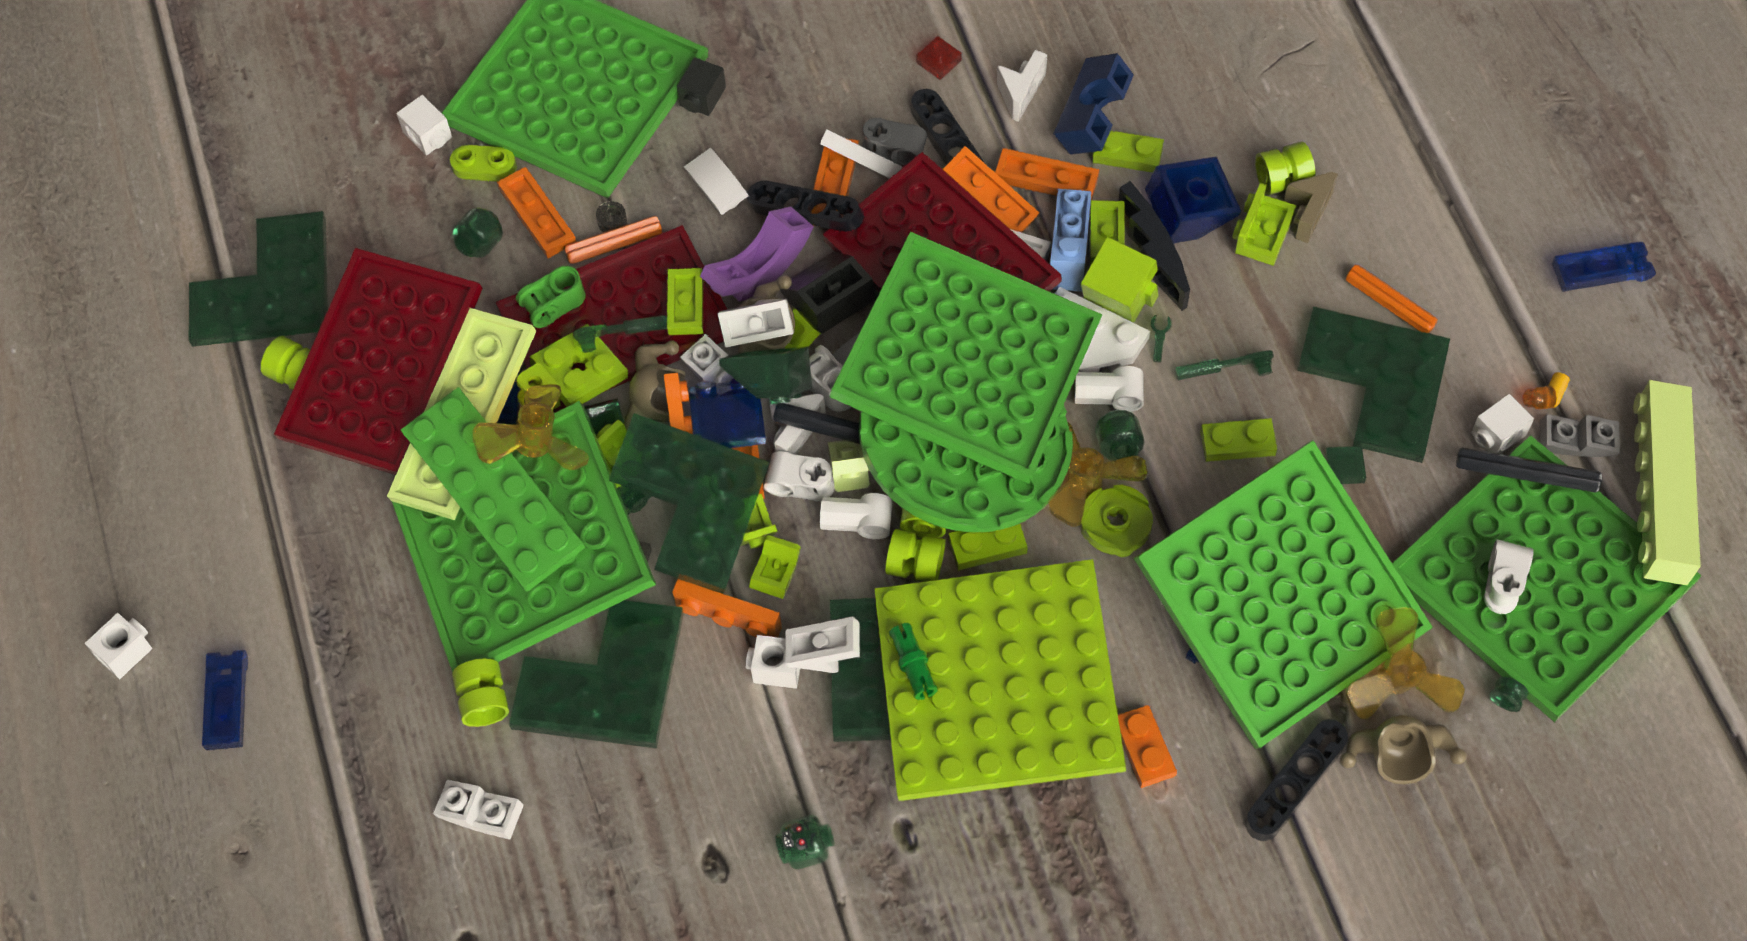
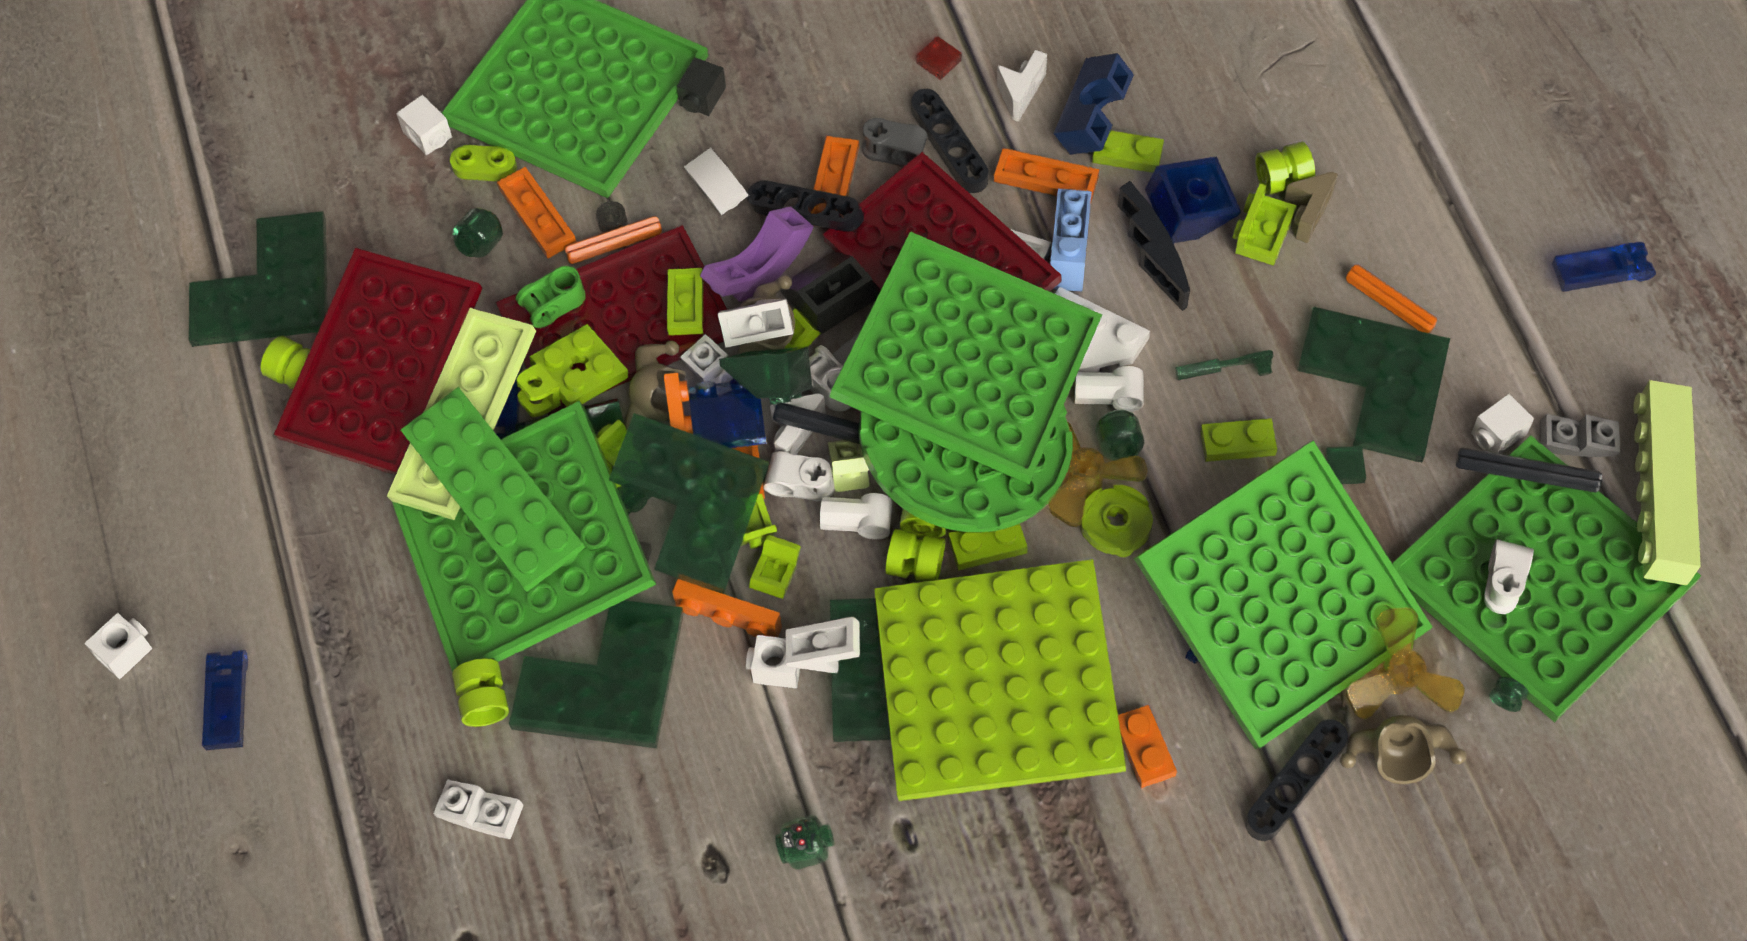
clear yellow piece [473,384,589,470] -> none
clear green piece [572,315,667,353] -> none
white sticker [820,129,903,178] -> none
green pin [889,623,938,700] -> none
orange plate [943,146,1040,233] -> none
lime plate [1081,237,1159,323] -> none
lime plate [1090,200,1125,265] -> none
clear green hand [1150,315,1173,362] -> none
clear orange arm [1522,372,1570,410] -> none

